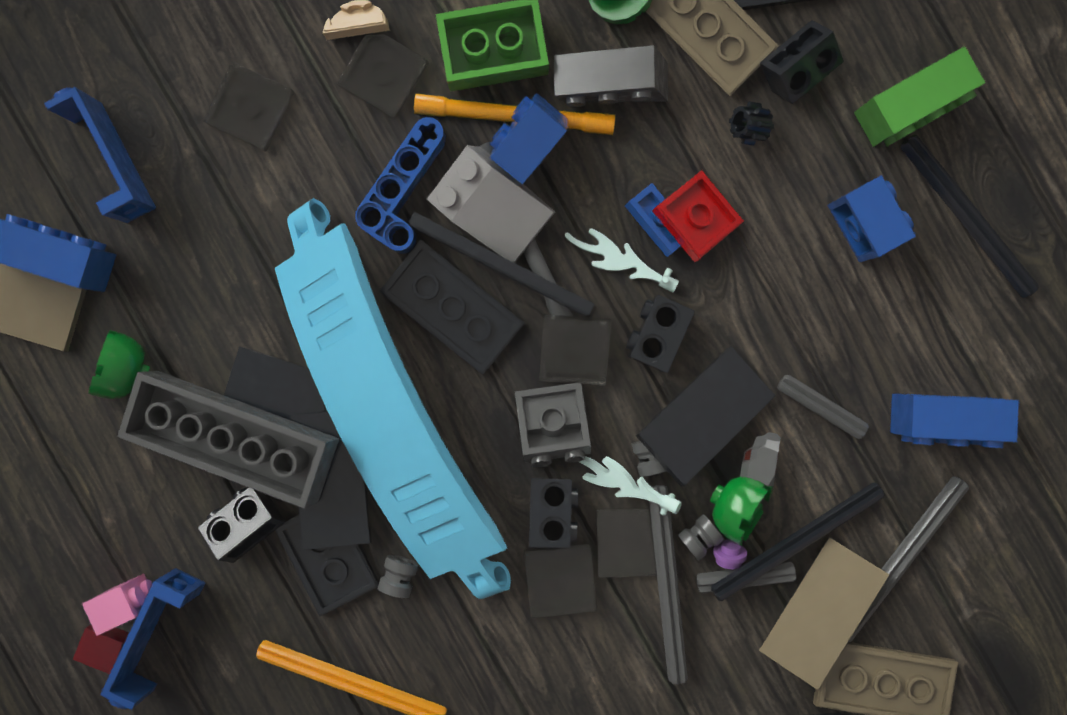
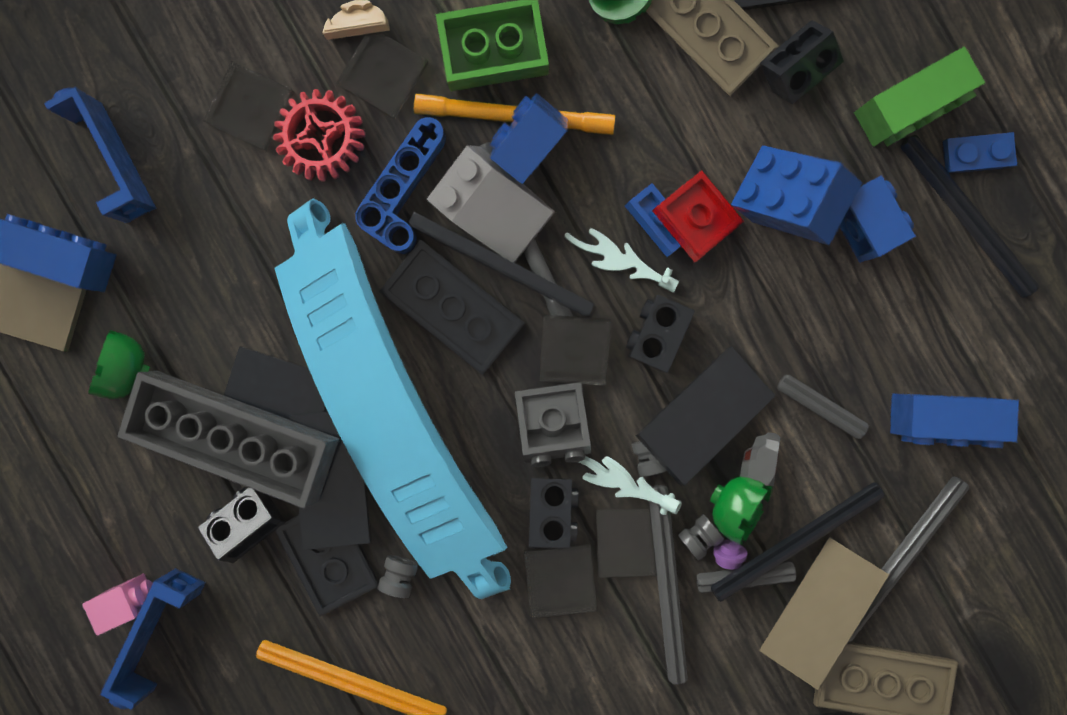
dark red brick [73,625,129,674] -> none
wedge [554,45,668,107] -> none
black gear [729,101,774,146] -> none
none -> coral gear [273,89,365,182]
none -> blue brick [731,145,862,245]
none -> blue plate [943,132,1017,174]

